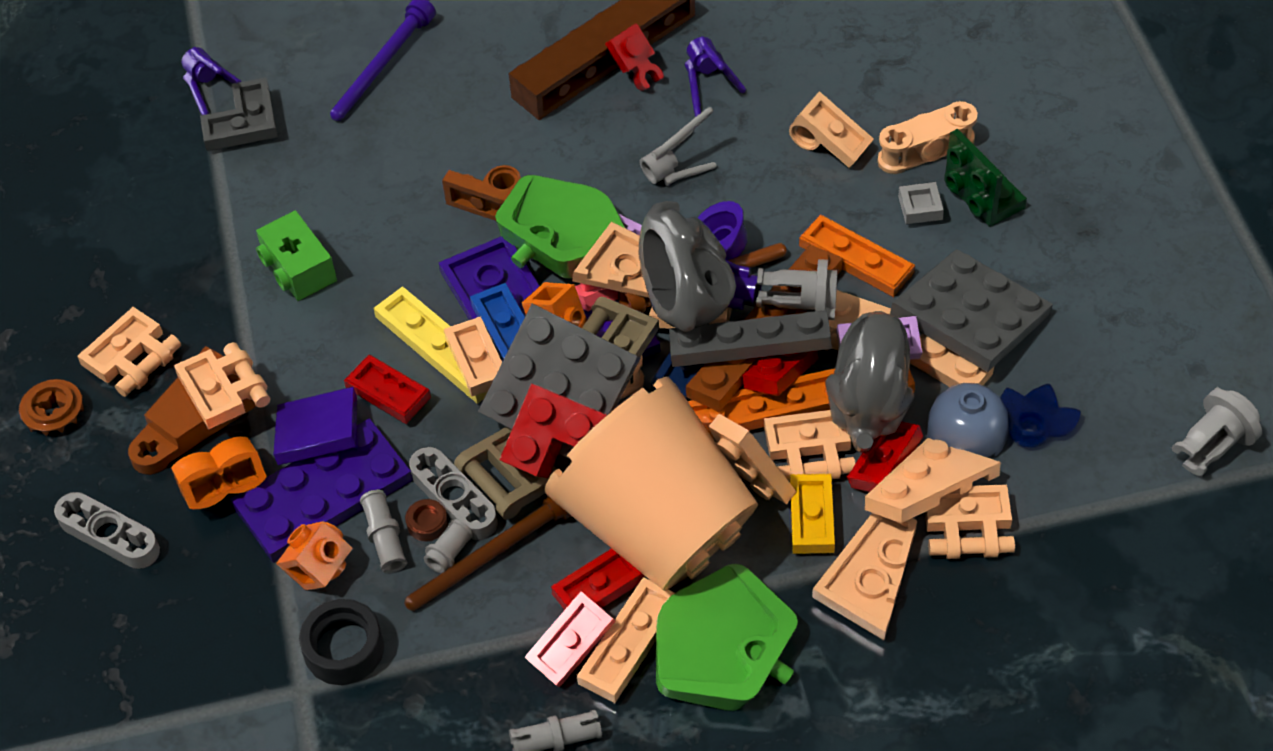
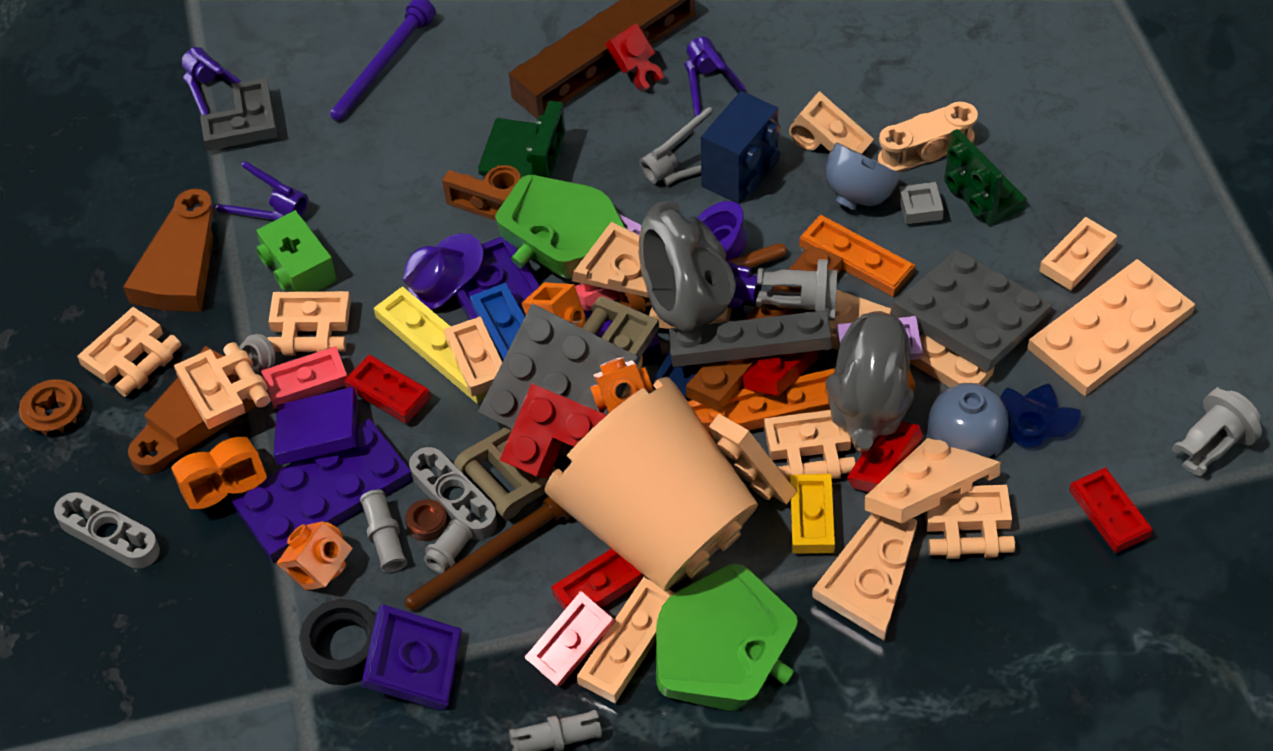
none -> dark orange piece [123,189,214,312]
none -> dark purple plant [216,161,308,221]
none -> light grey plate [239,334,275,373]
none -> coral plate [261,346,347,409]
none -> light nougat plate [268,291,351,356]
none -> dark purple tile [361,604,462,711]
none -> dark purple piece [402,233,484,310]
none -> dark green bracket [478,101,566,178]
none -> orange brick [590,357,653,414]
none -> dark blue brick [701,91,781,204]
none -> sand blue cylinder [825,142,901,210]
none -> light nougat plate [1027,259,1195,396]
none -> light nougat plate [1039,217,1117,290]
none -> red plate [1069,467,1153,554]

